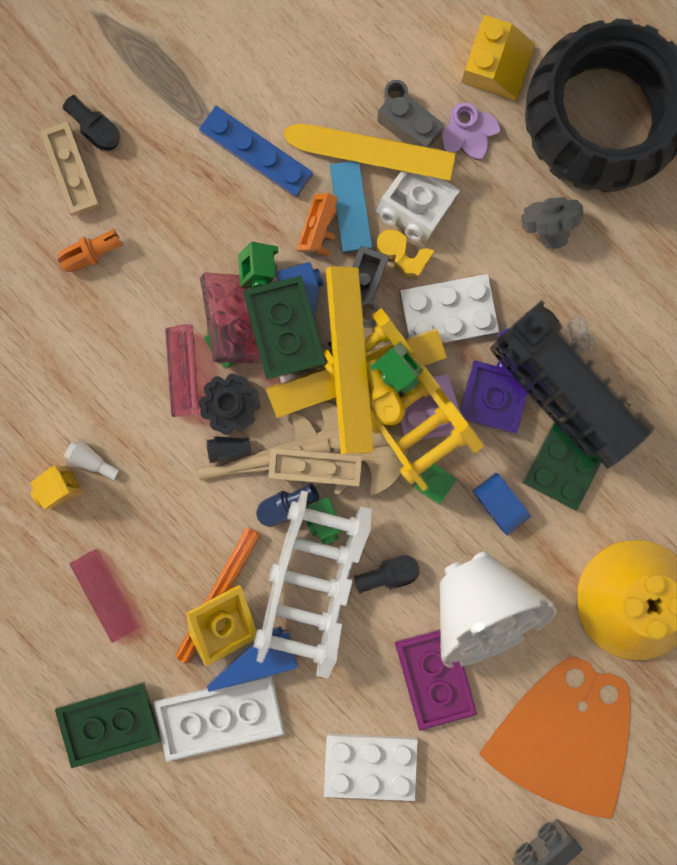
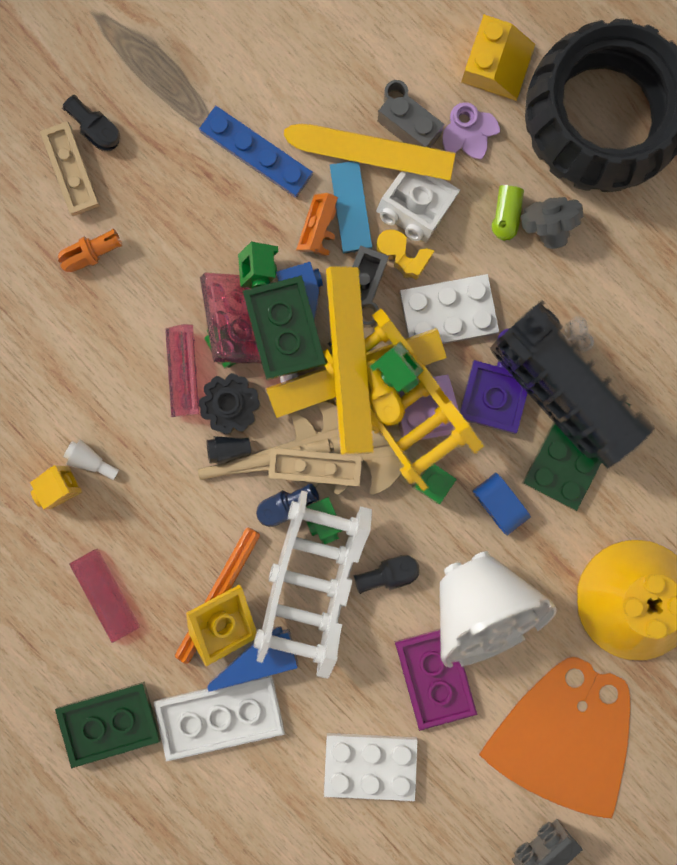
none -> lime piece [491,185,524,241]

